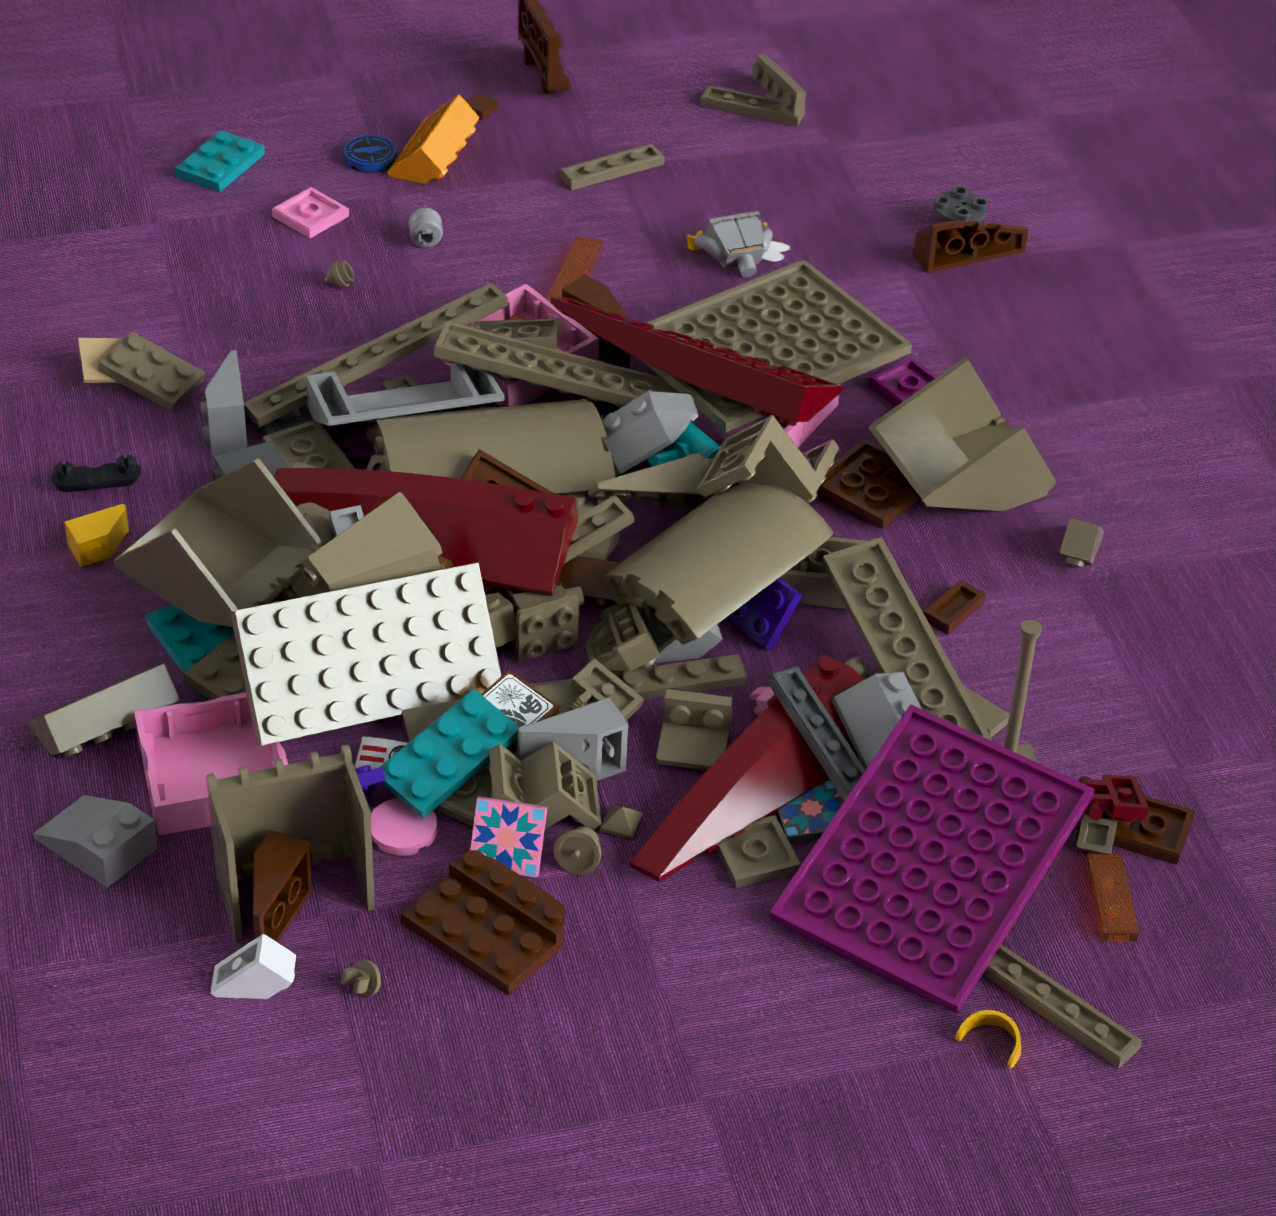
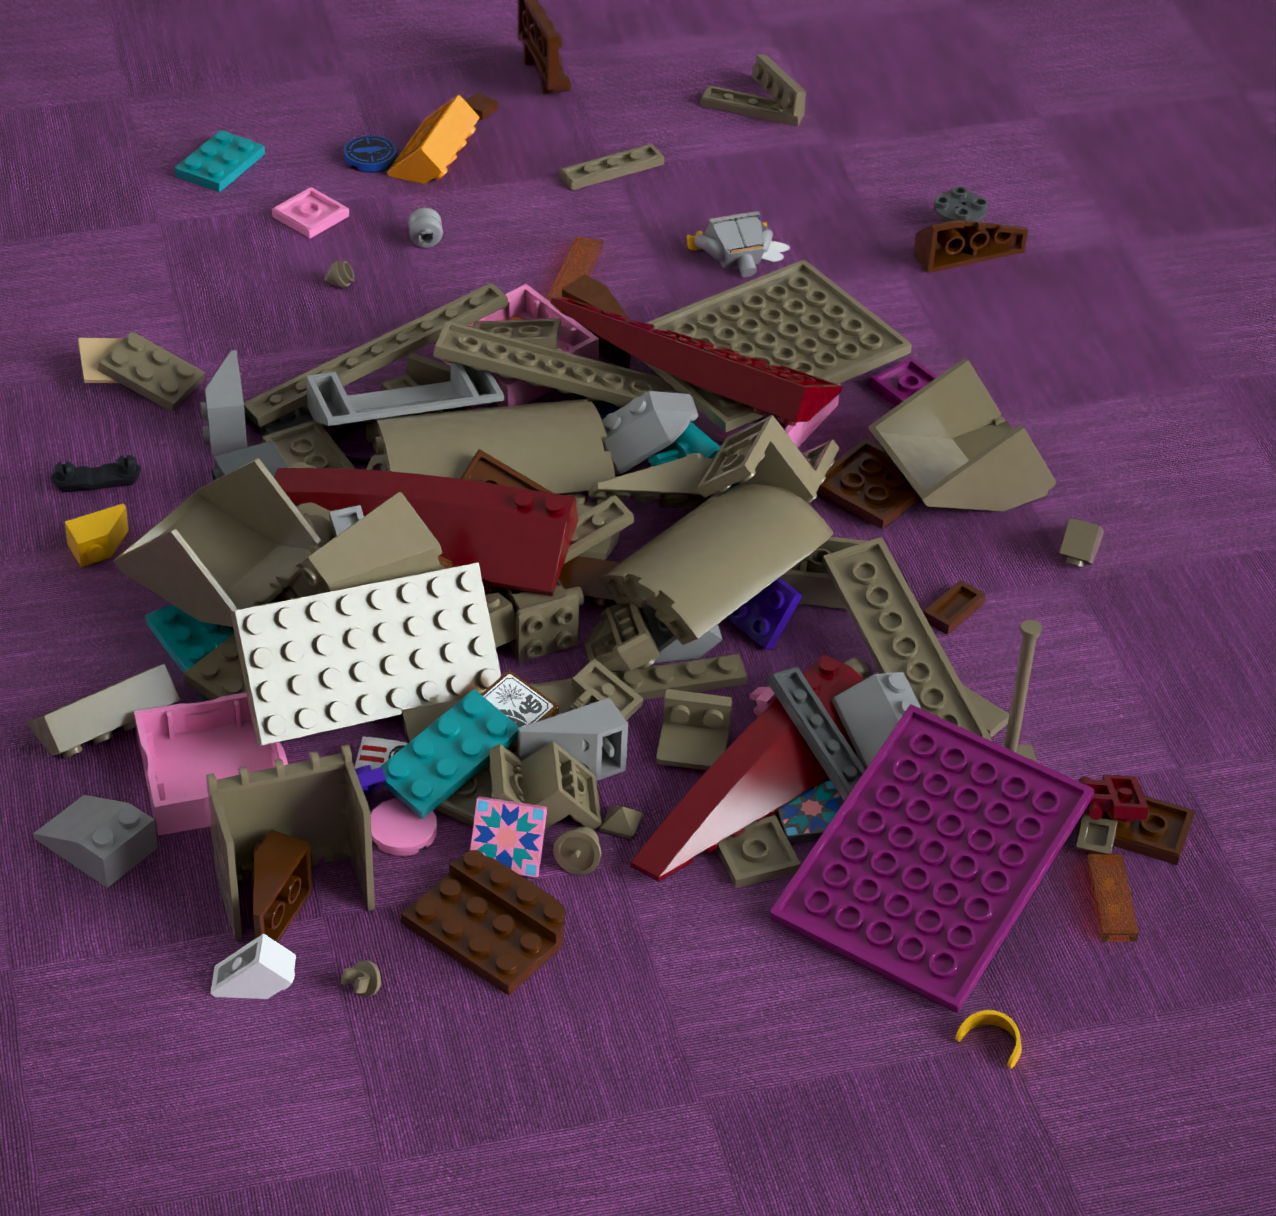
dark tan tile [982,944,1142,1069] -> none
none -> dark tan tile [407,352,451,385]

